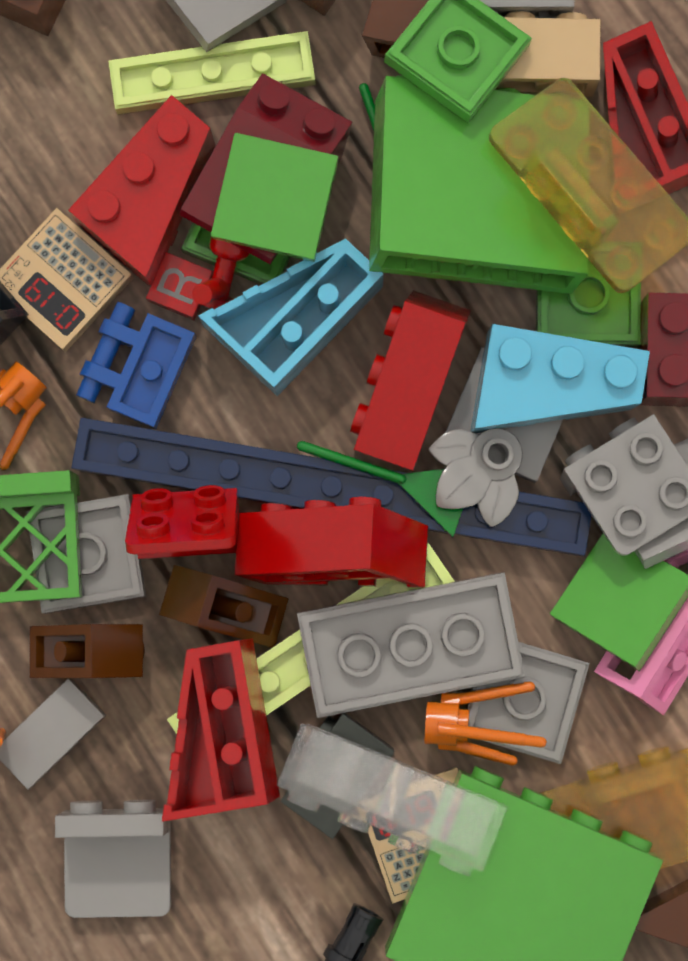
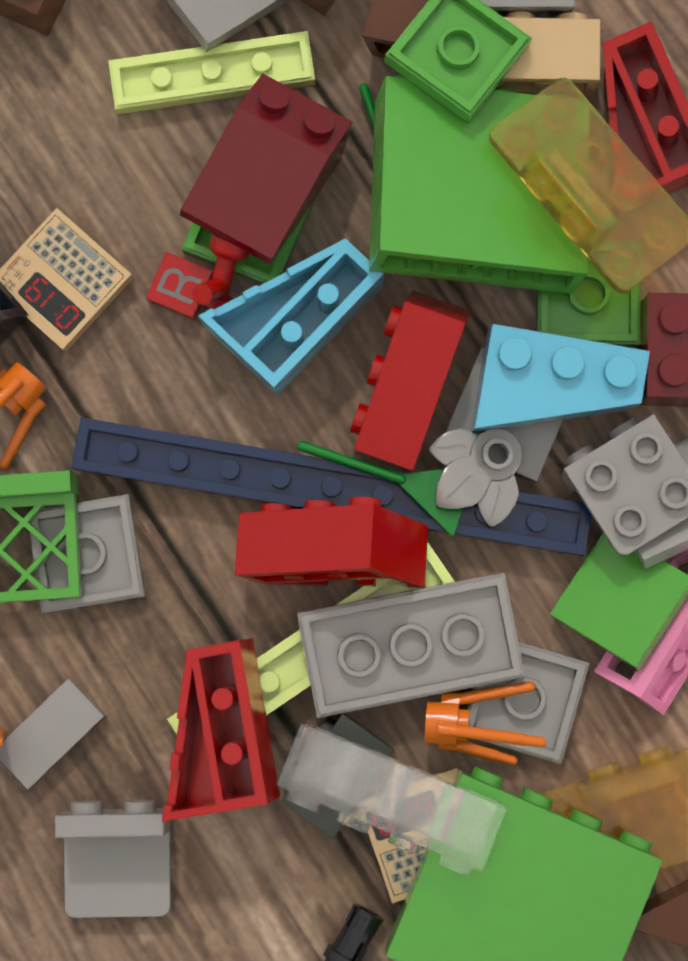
reddish brown slope [29,624,145,678] -> none
red wedge [68,95,216,287] -> none
blue plate [76,302,197,429] -> none
red bracket [125,485,239,559] -> none
reddish brown slope [159,565,289,648] -> none
bright green tile [211,133,339,262] -> none

